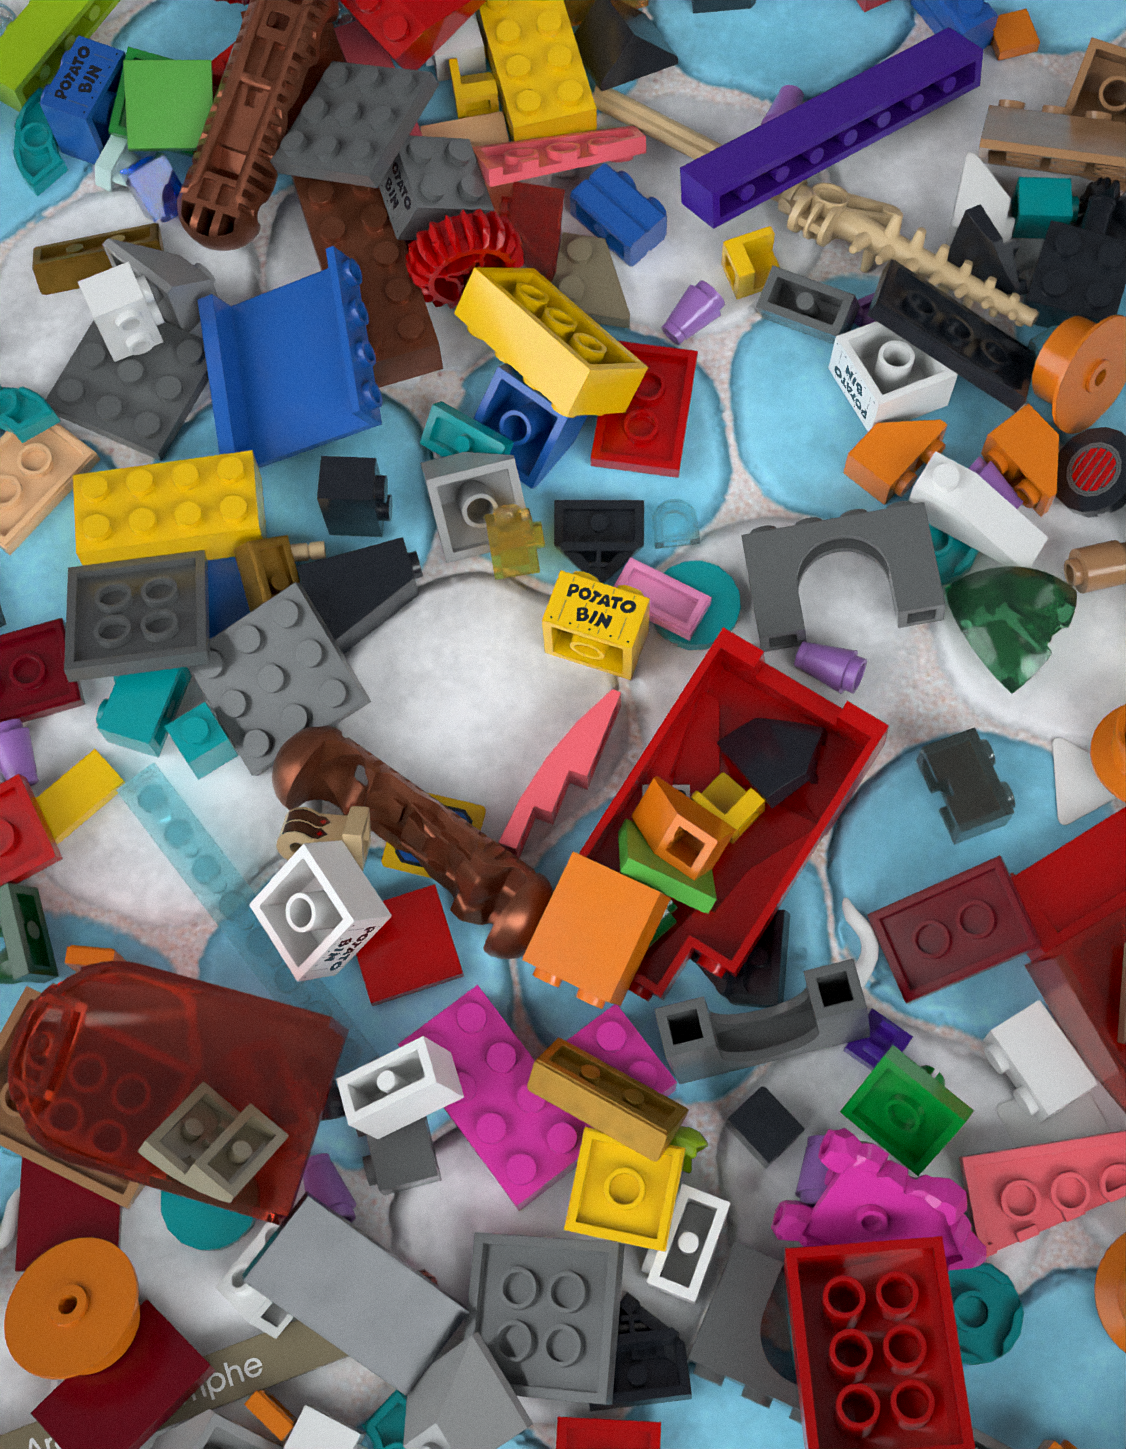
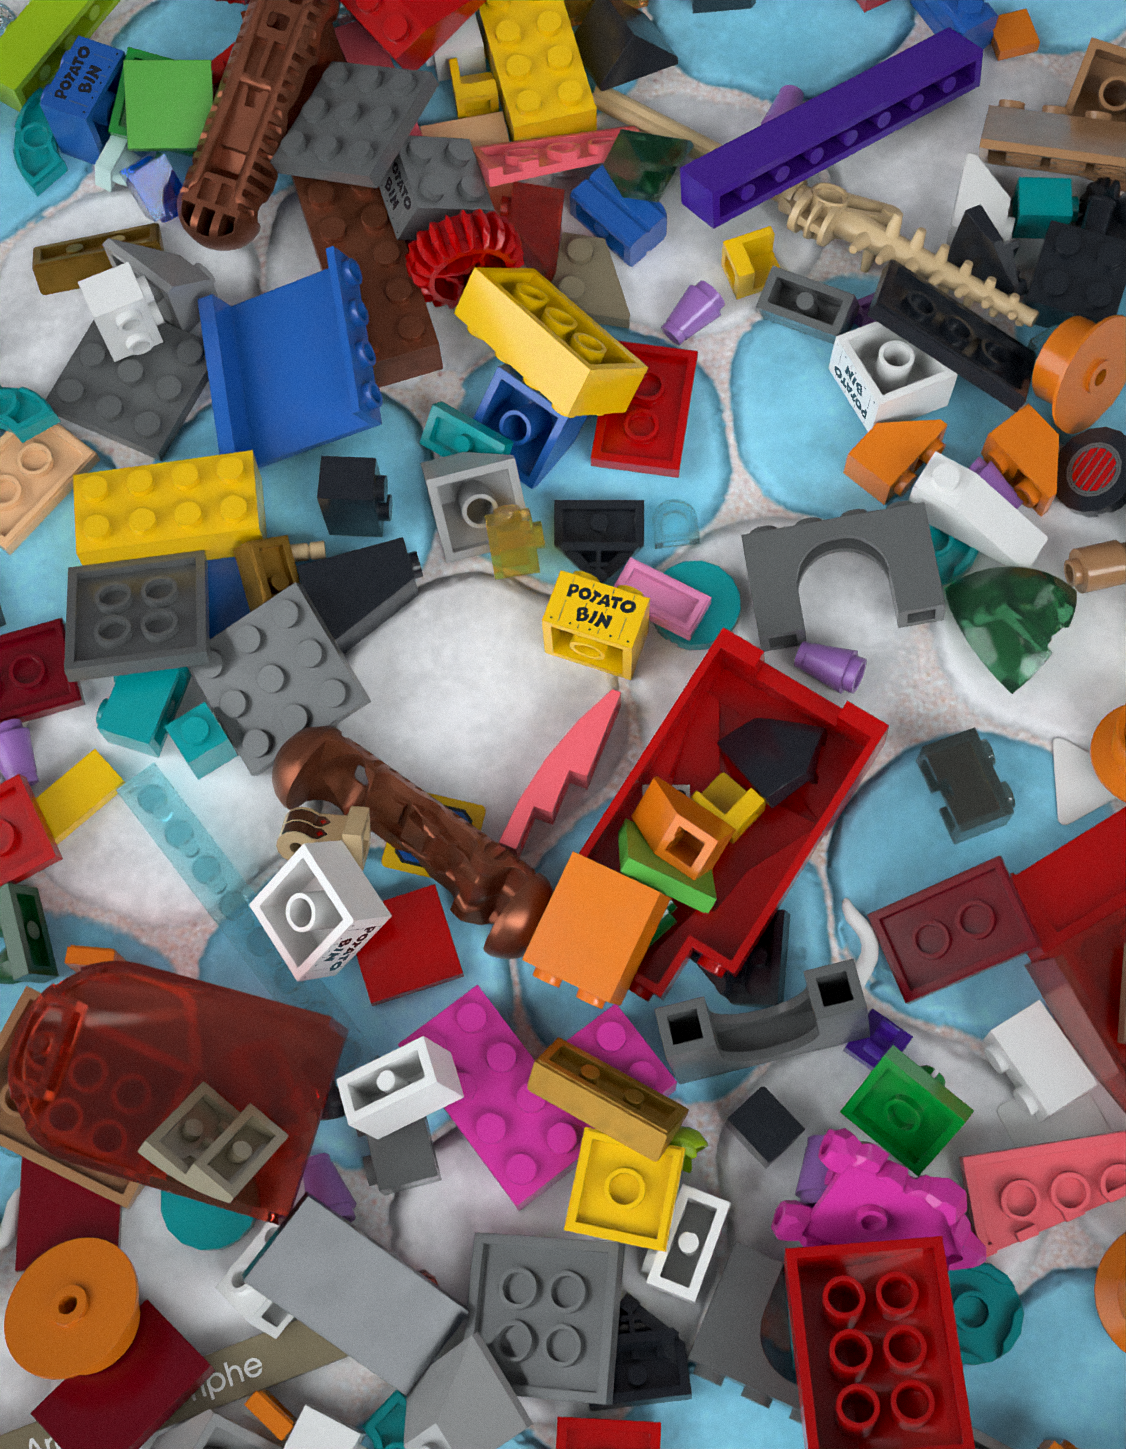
none -> clear green slope [603,129,694,202]

